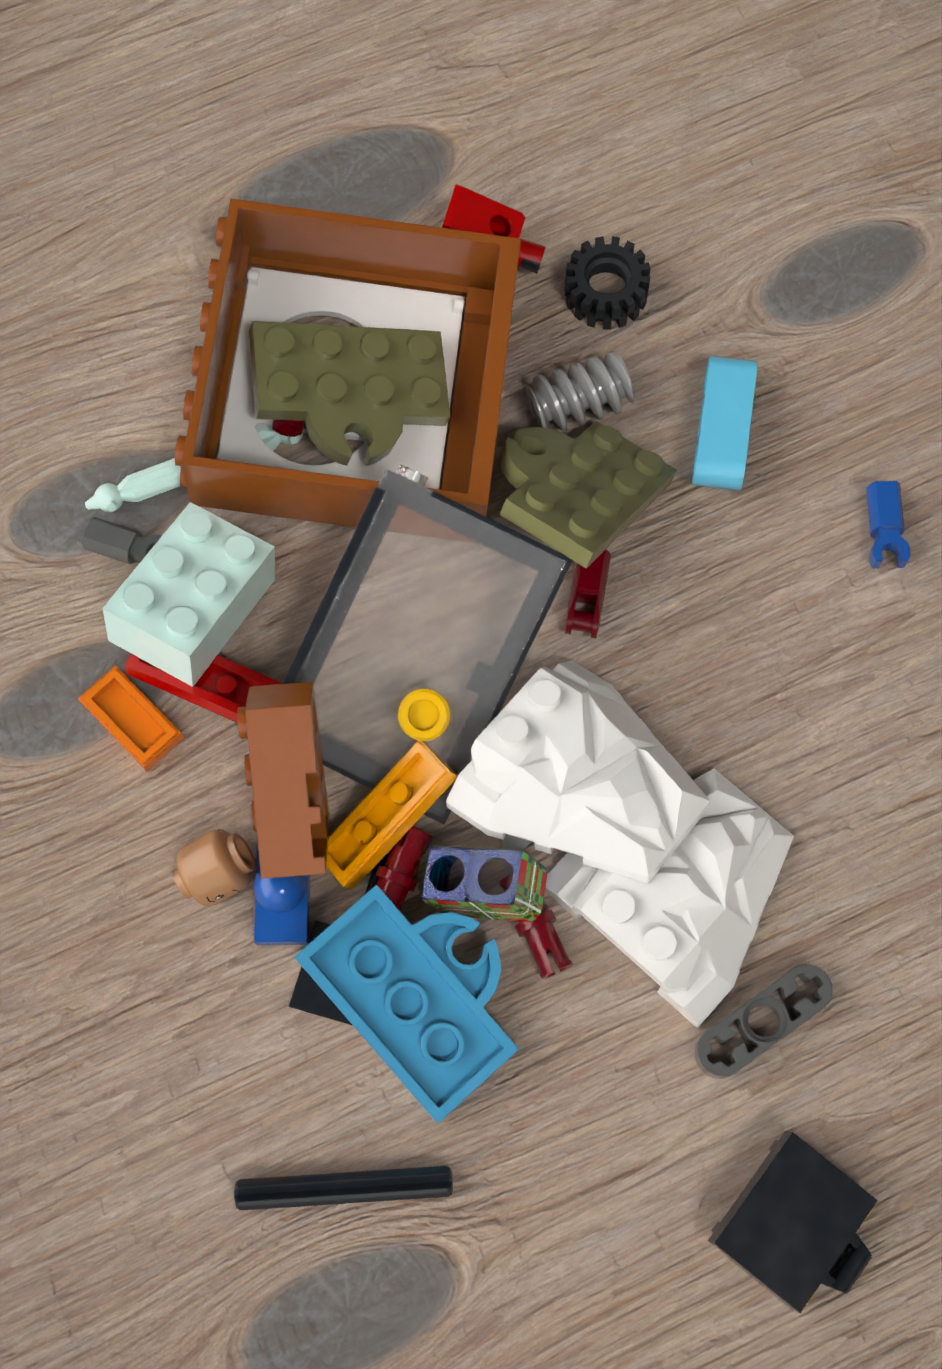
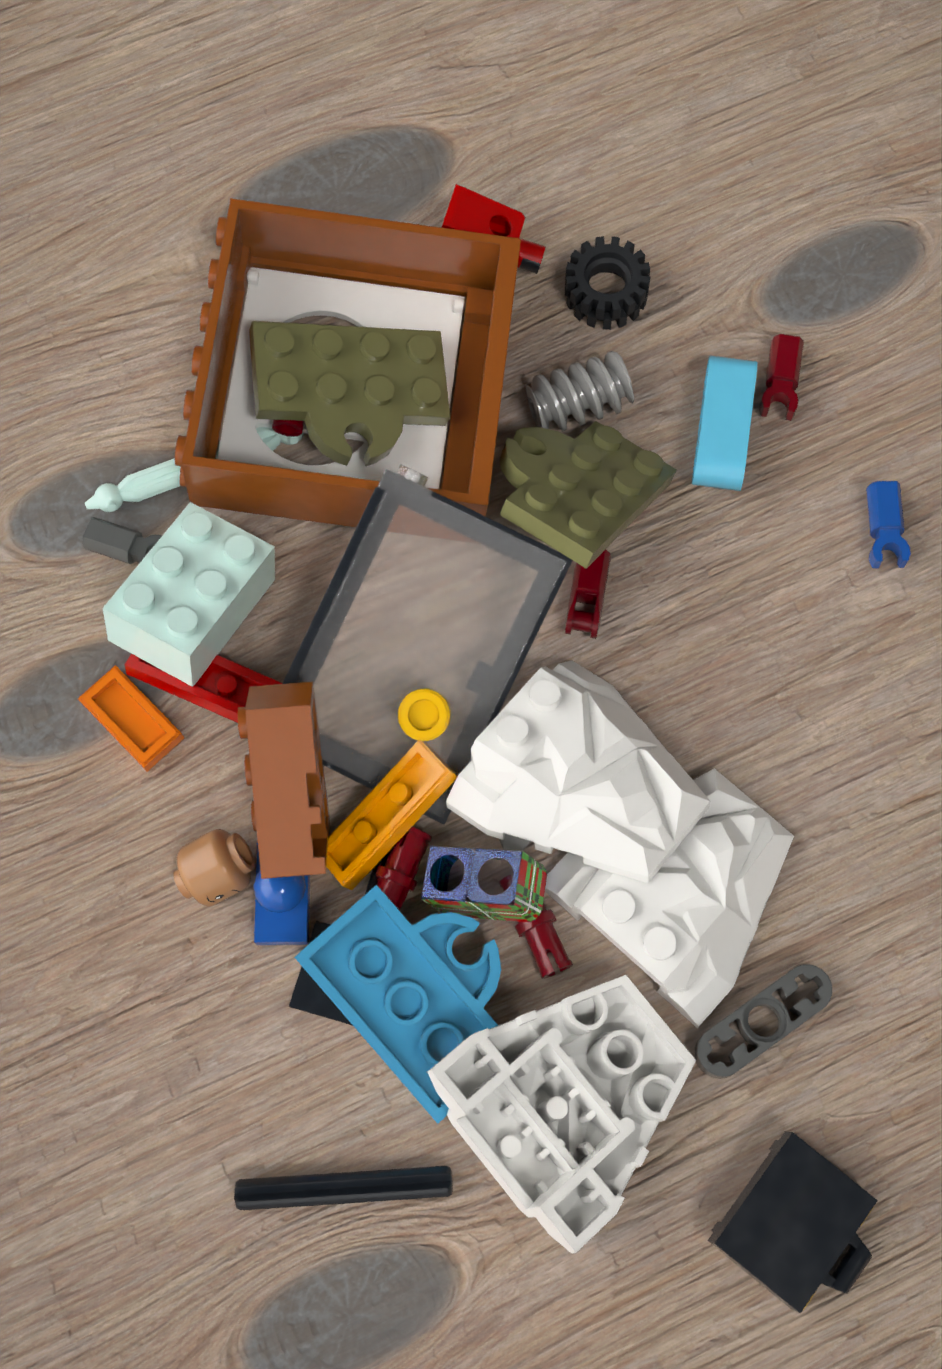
none -> white wedge [428,975,696,1253]
none -> dark red bar [759,334,804,421]

